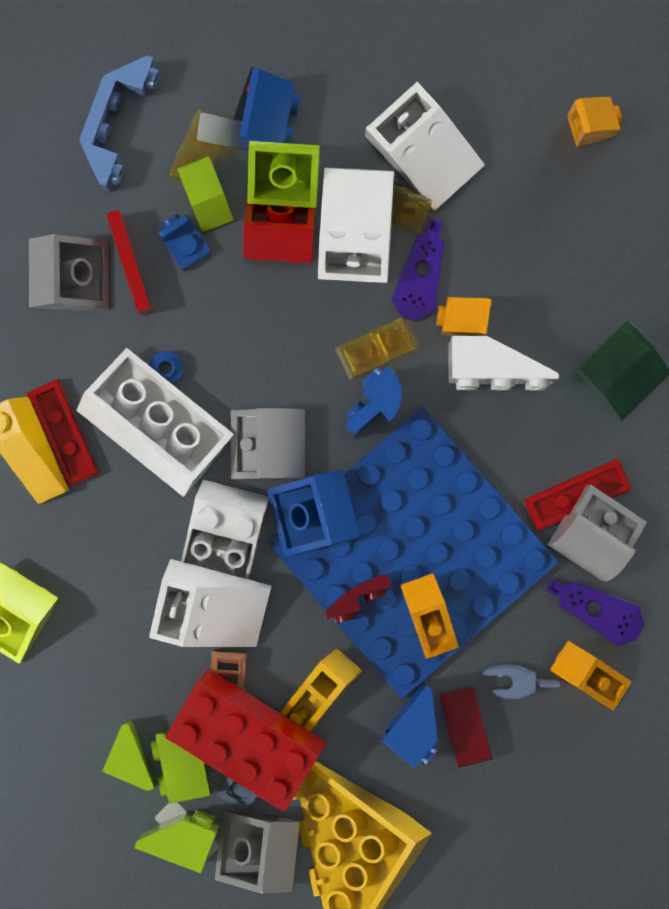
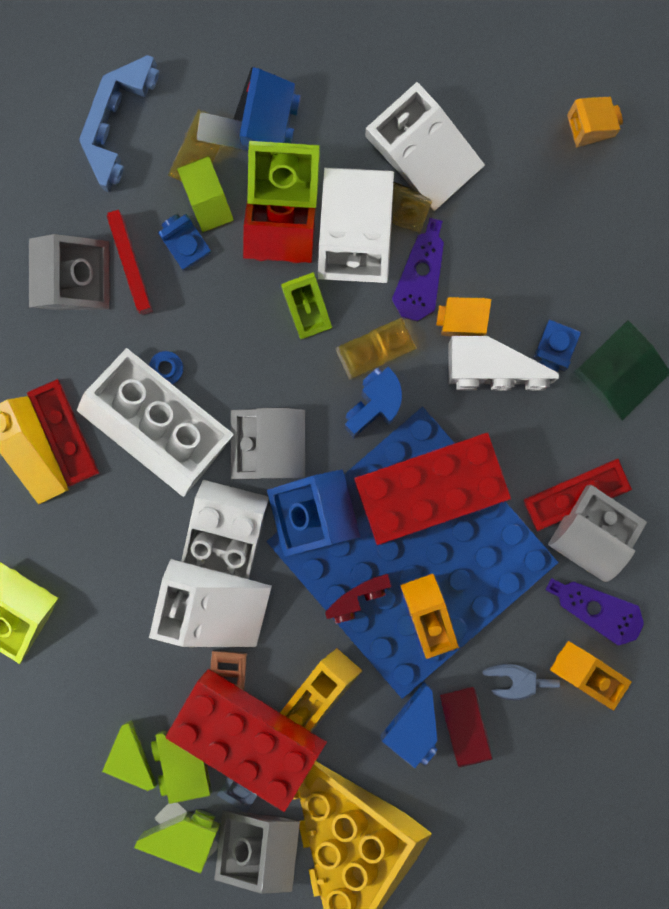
none -> lime slope [281,272,333,340]
none -> red brick [354,432,511,545]
none -> blue bracket [533,319,581,373]

